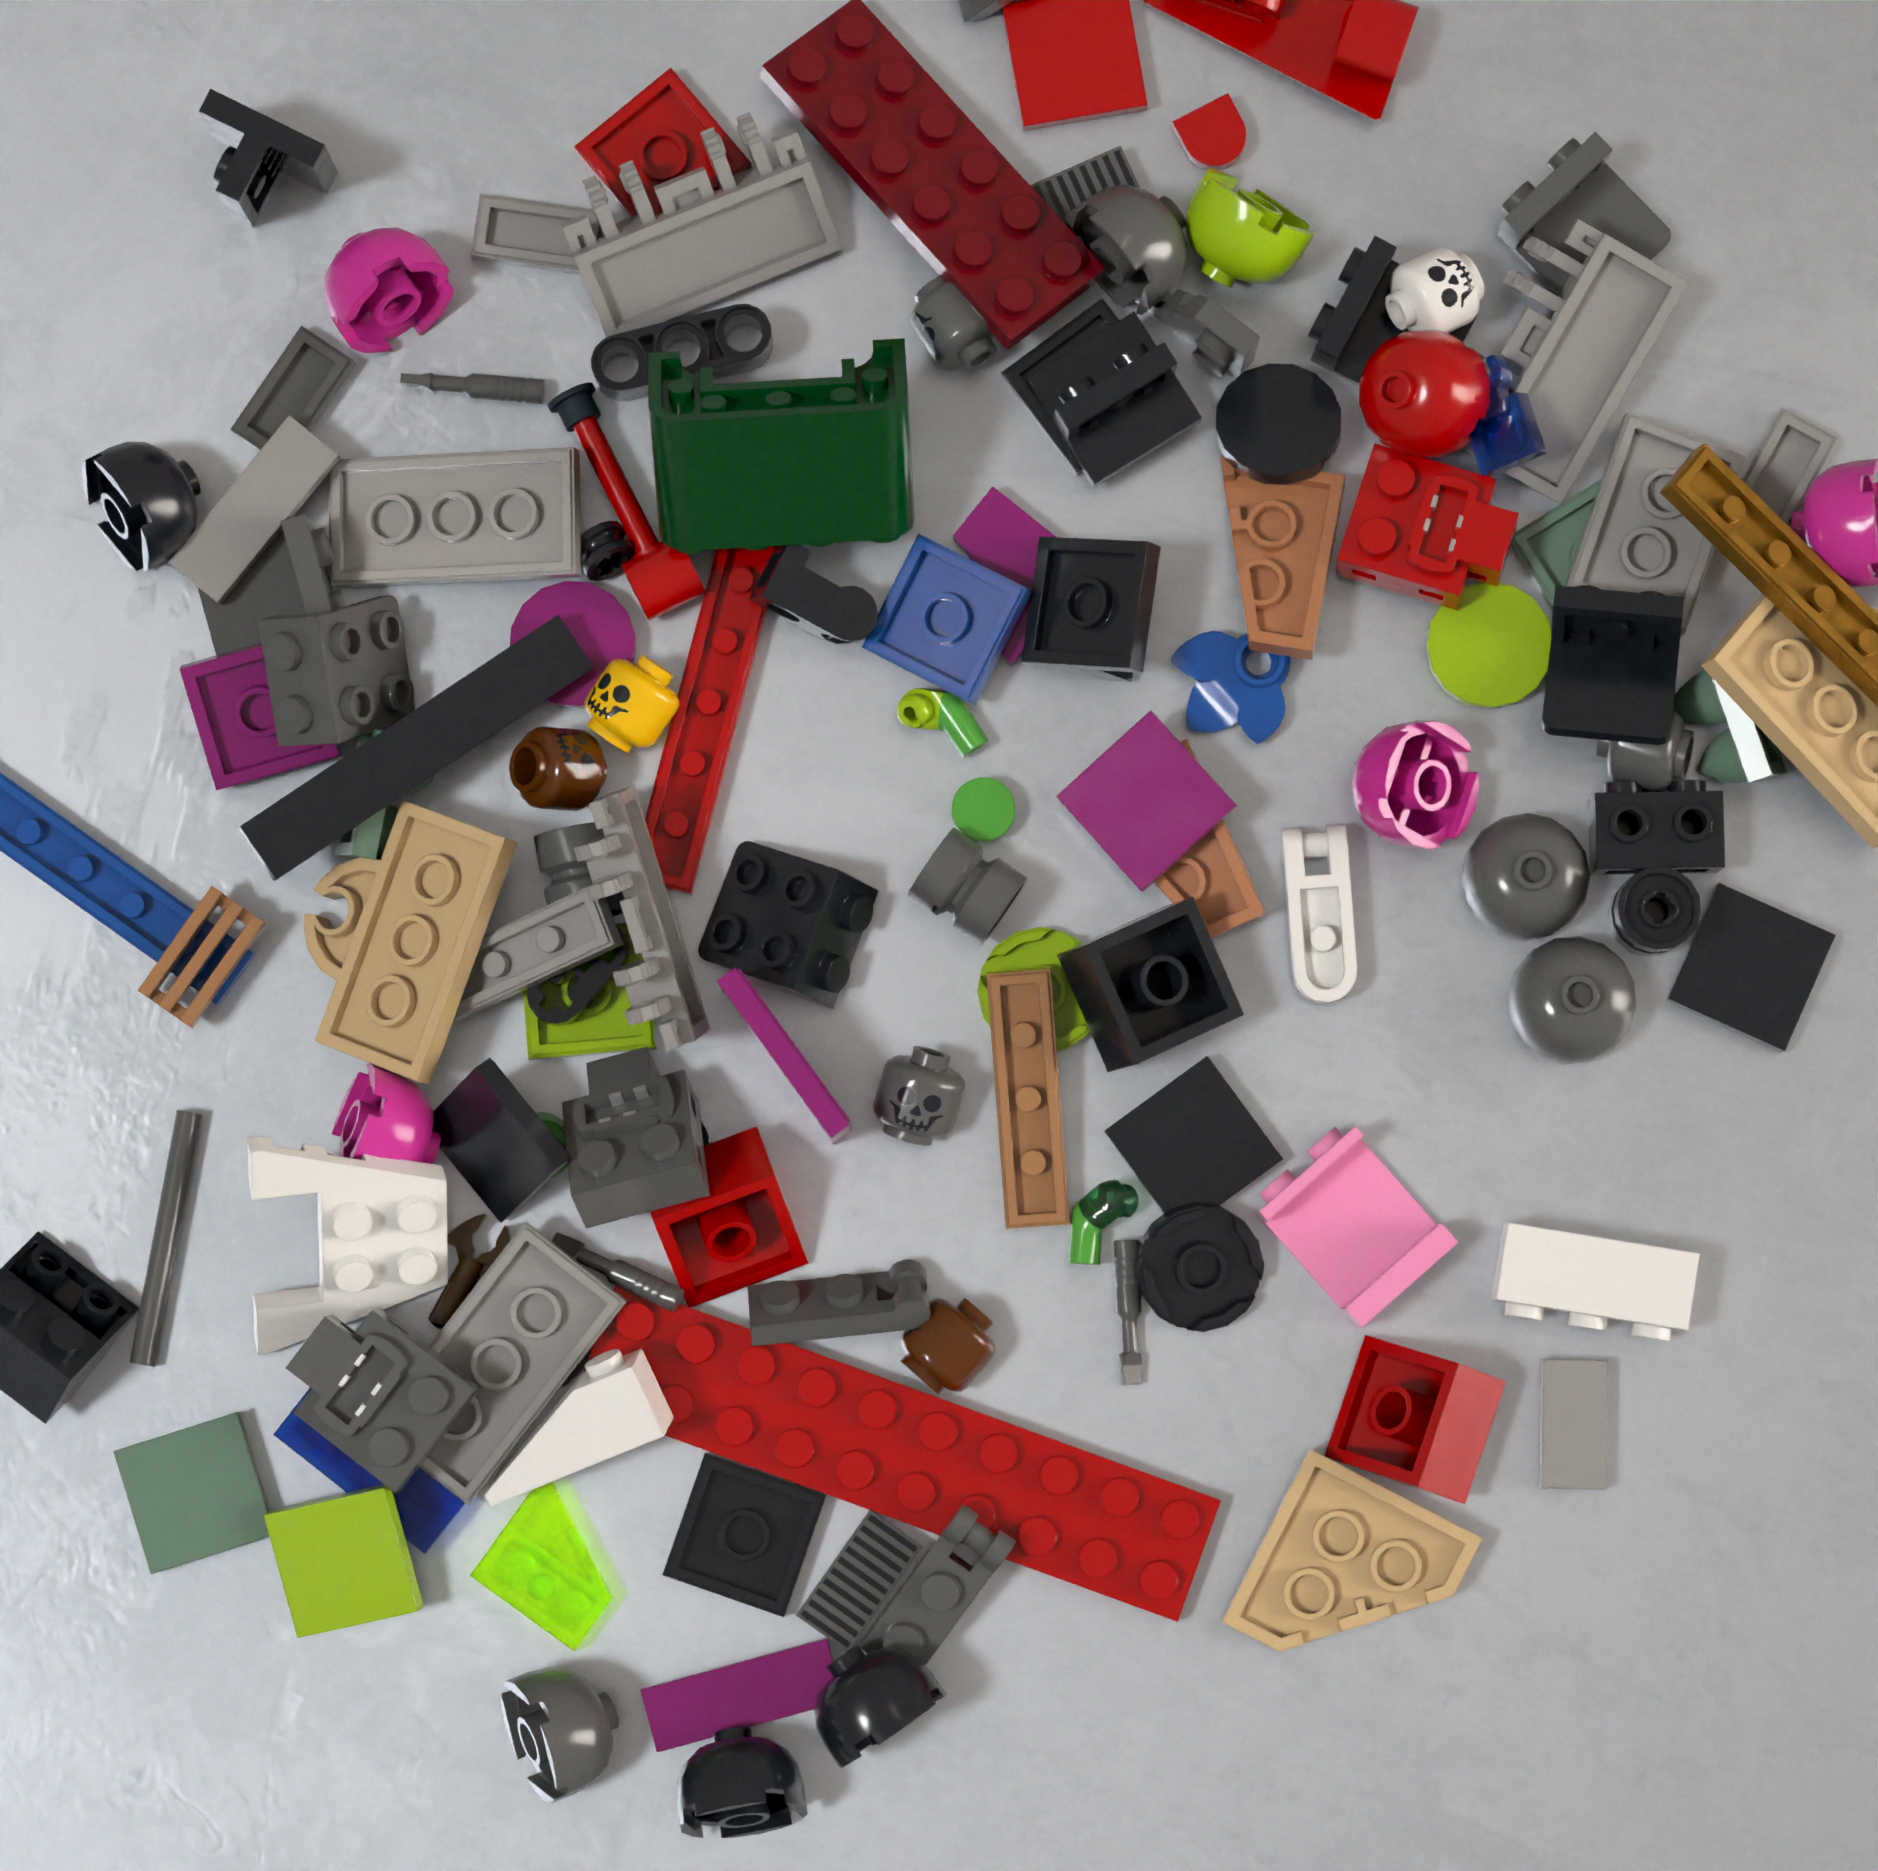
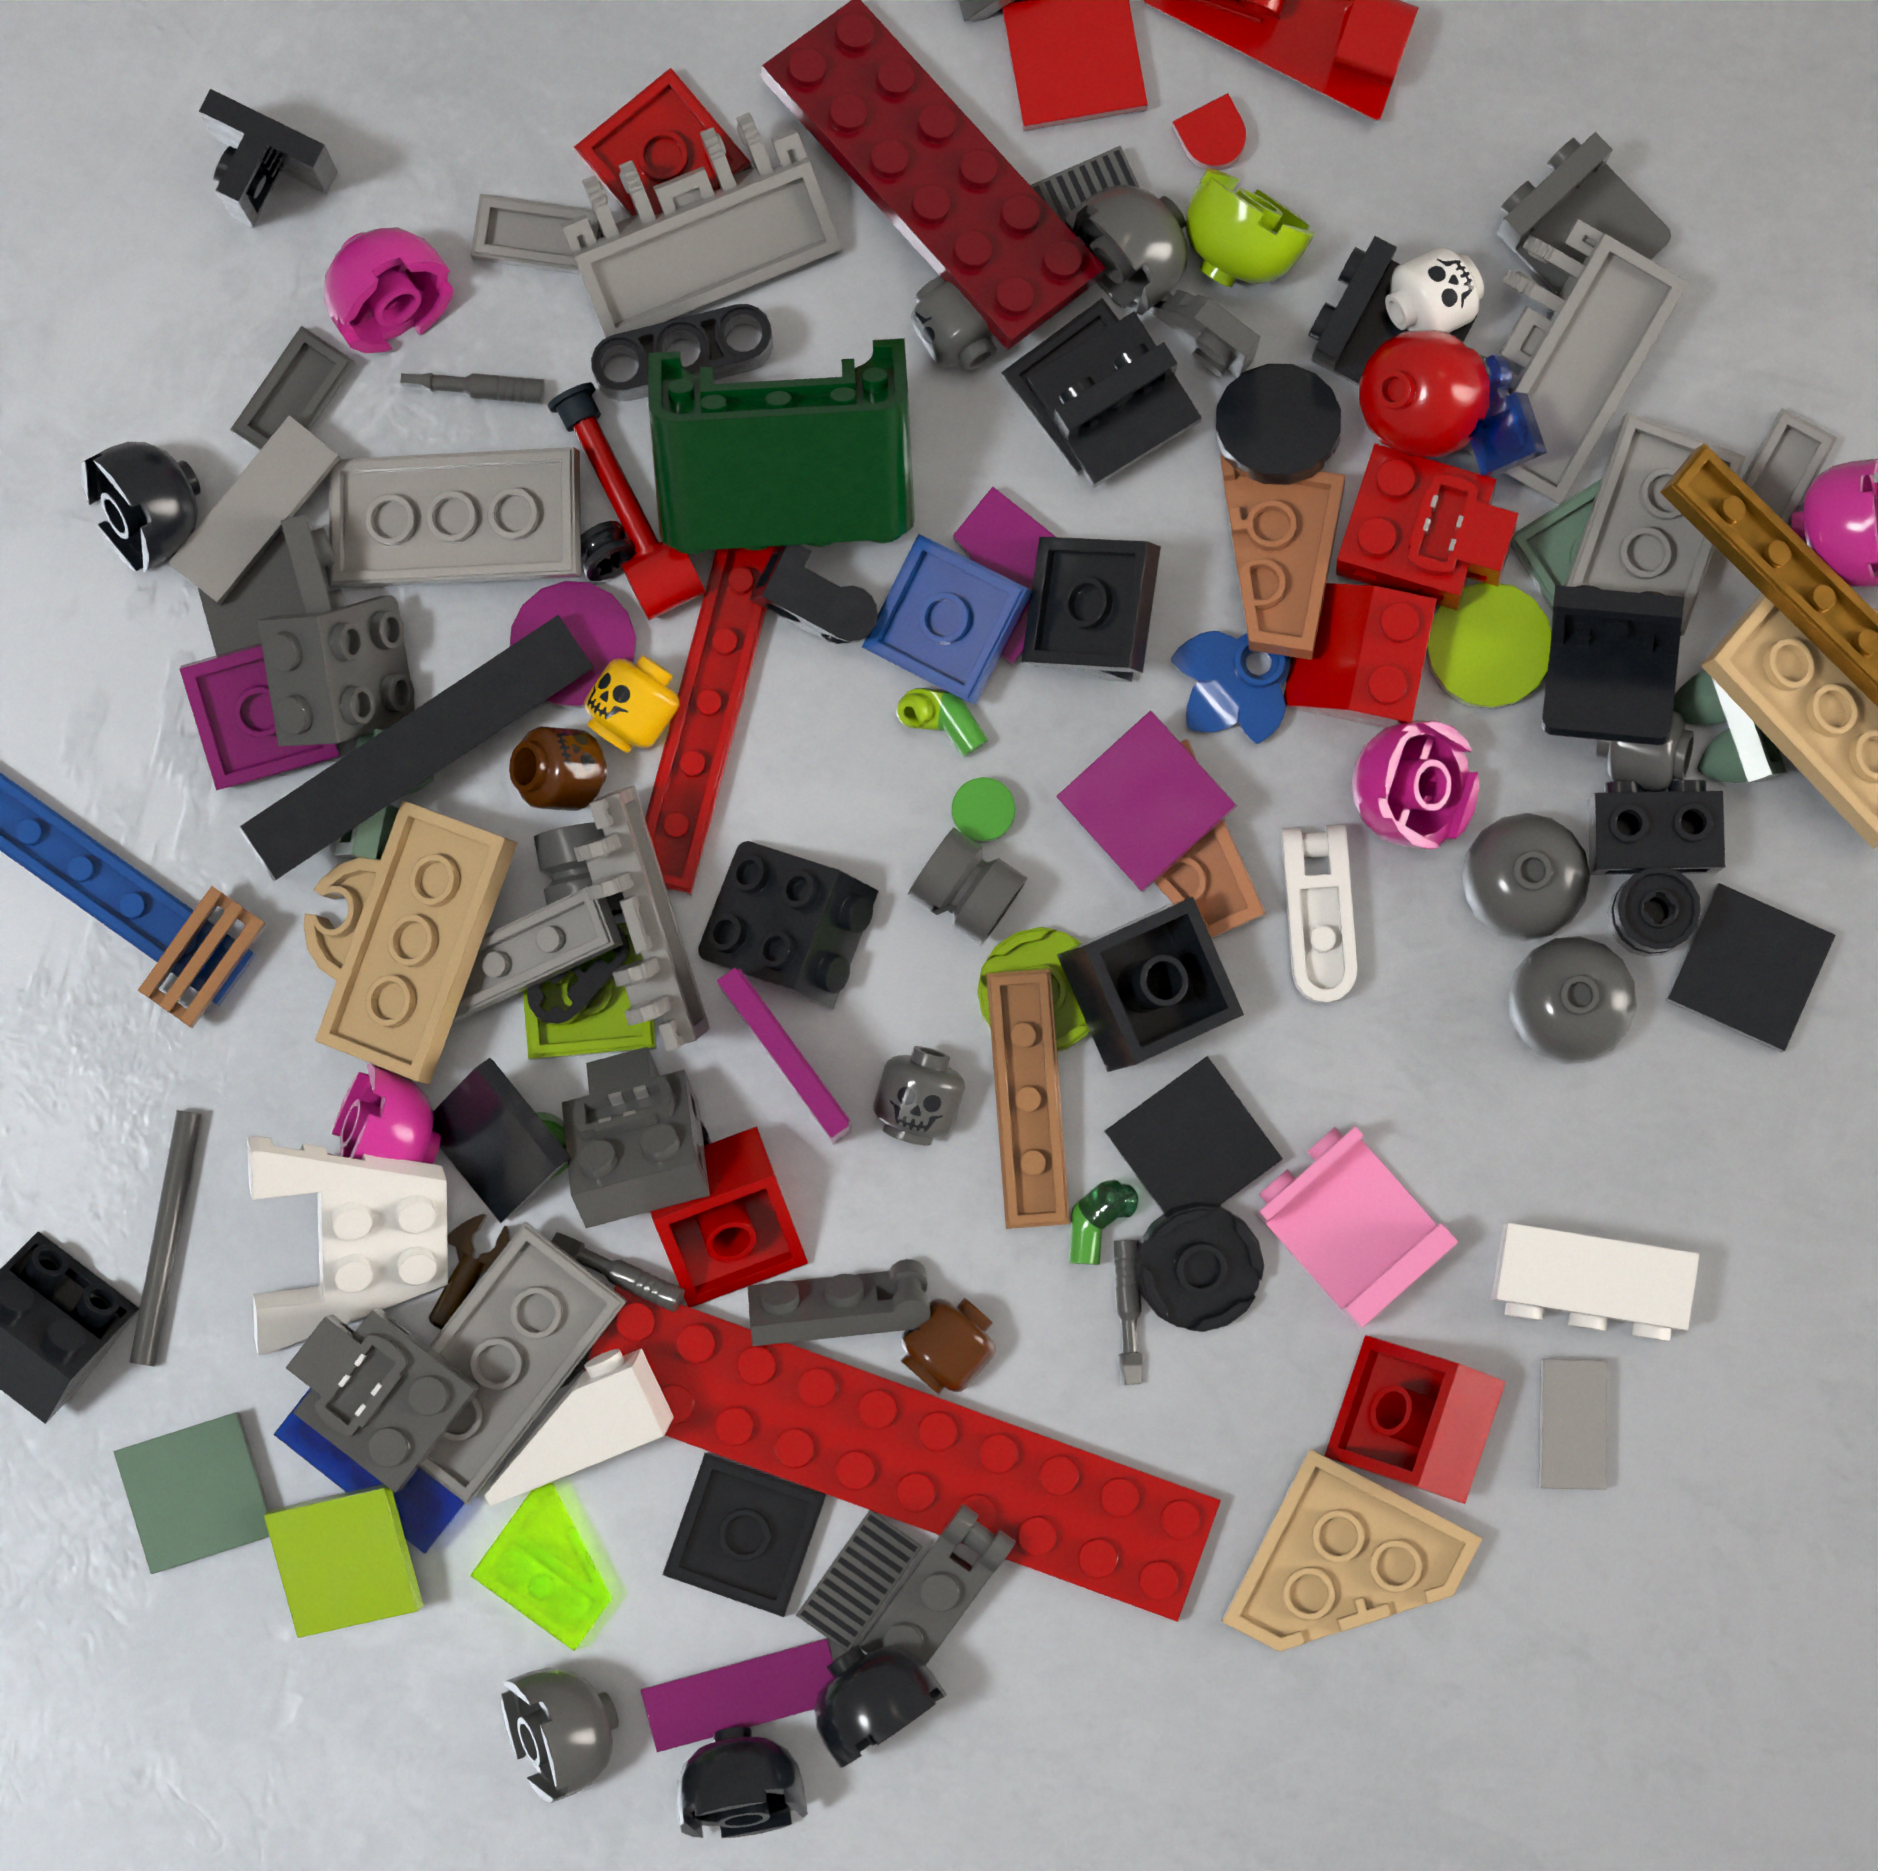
none -> red slope [1283,583,1437,728]

